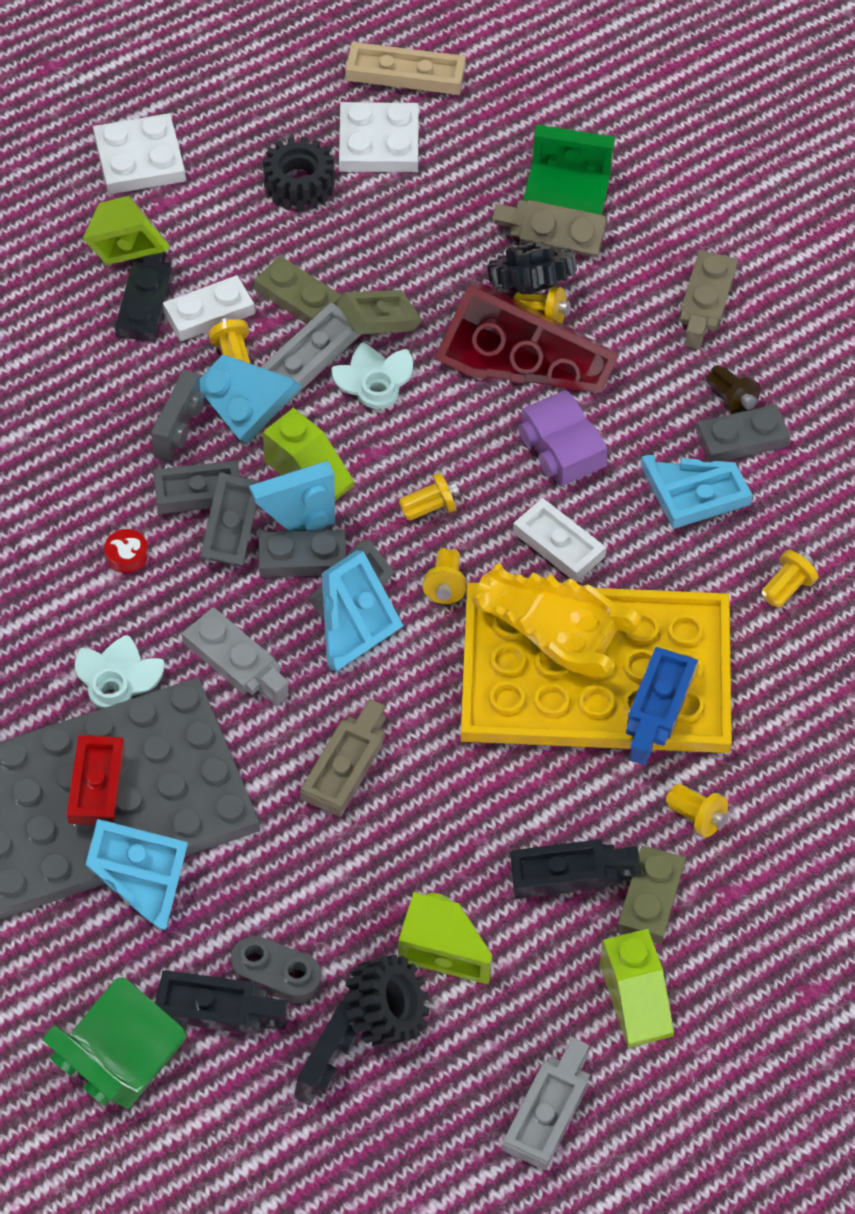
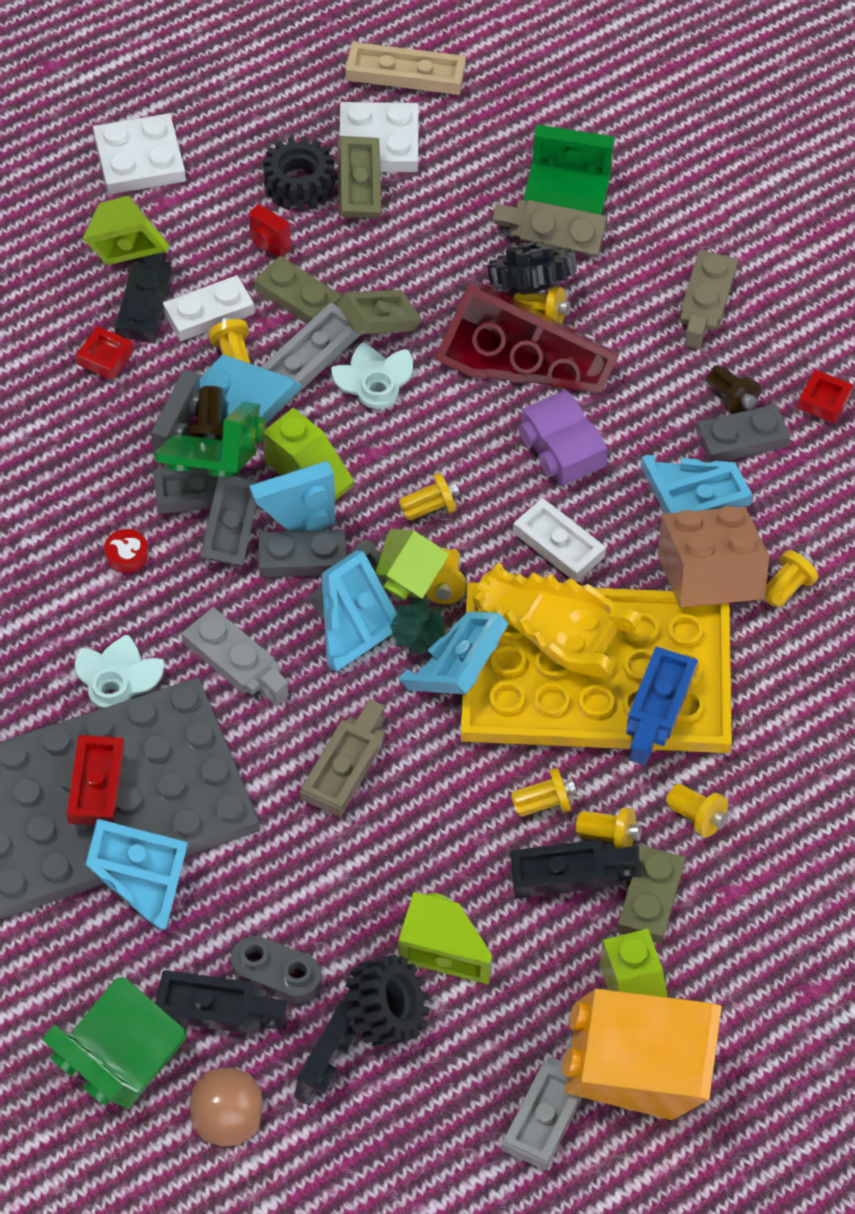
none -> red plate [76,326,134,380]
none -> green bracket [154,402,265,477]
none -> dark brown piece [189,386,223,440]
none -> nougat hair [190,1067,263,1147]
none -> red plate [248,204,291,257]
none -> olive plate [337,136,381,218]
none -> lime slope [376,529,450,601]
none -> clear green gear [390,599,446,654]
none -> medium azure wing [399,611,508,695]
none -> yellow piece [511,767,577,817]
none -> light orange slope [562,989,722,1120]
none -> yellow piece [576,807,642,849]
none -> nougat brick [658,506,769,607]
none -> red plate [797,369,854,424]

